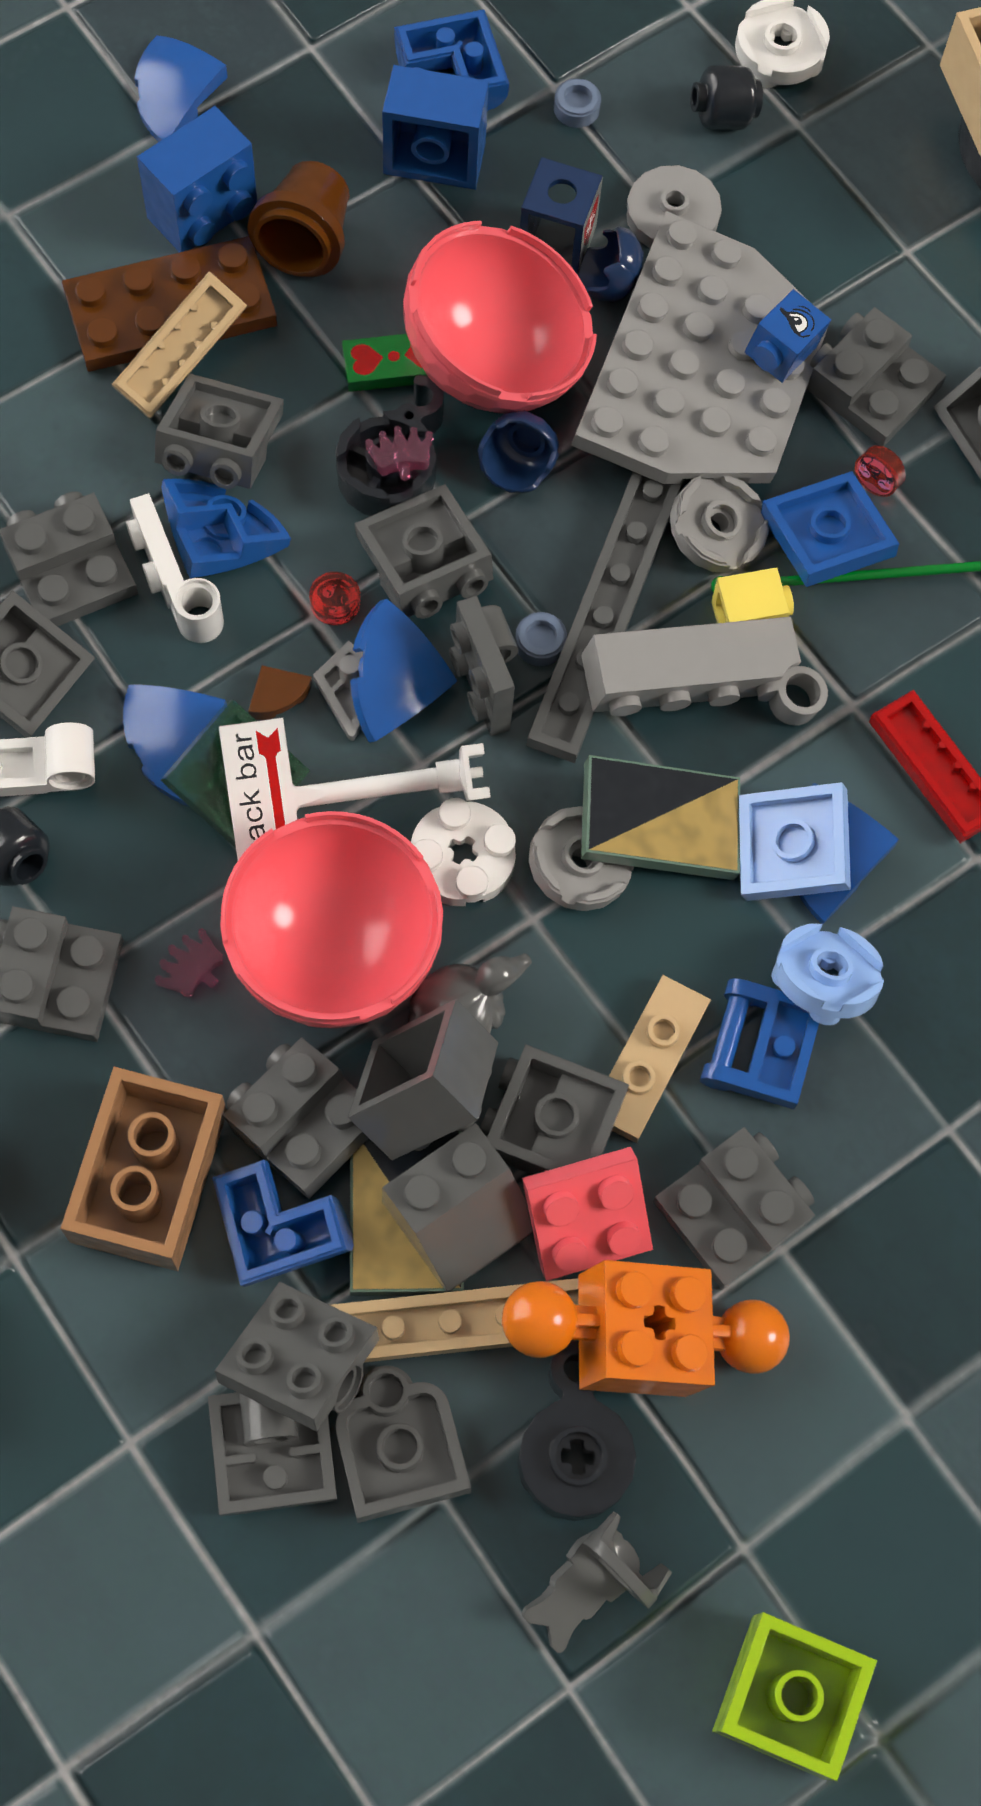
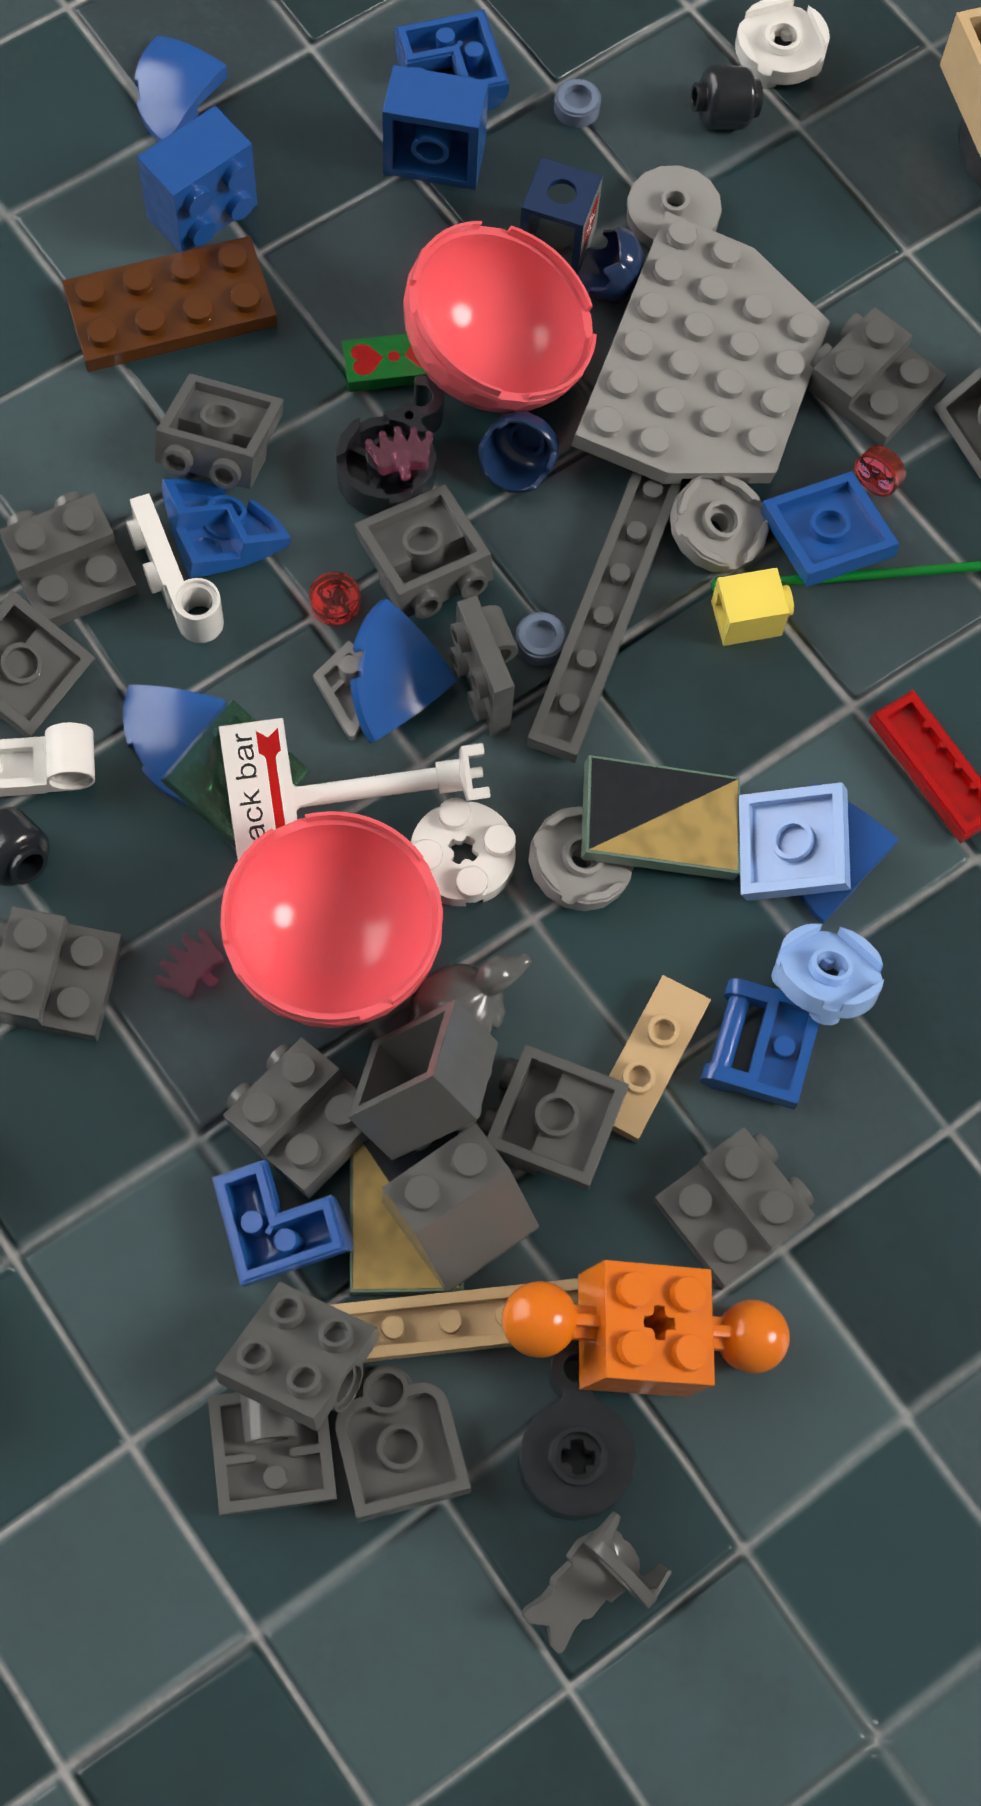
medium nougat brick [60,1067,227,1271] -> none
tan plate [112,271,247,419] -> none
reddish brown piece [248,161,350,277] -> none
reddish brown tile [248,665,312,720] -> none
coral plate [522,1147,653,1281] -> none
light grey hinge [581,617,828,725] -> none
lime brick [712,1612,877,1781] -> none
blue brick [744,289,831,383] -> none

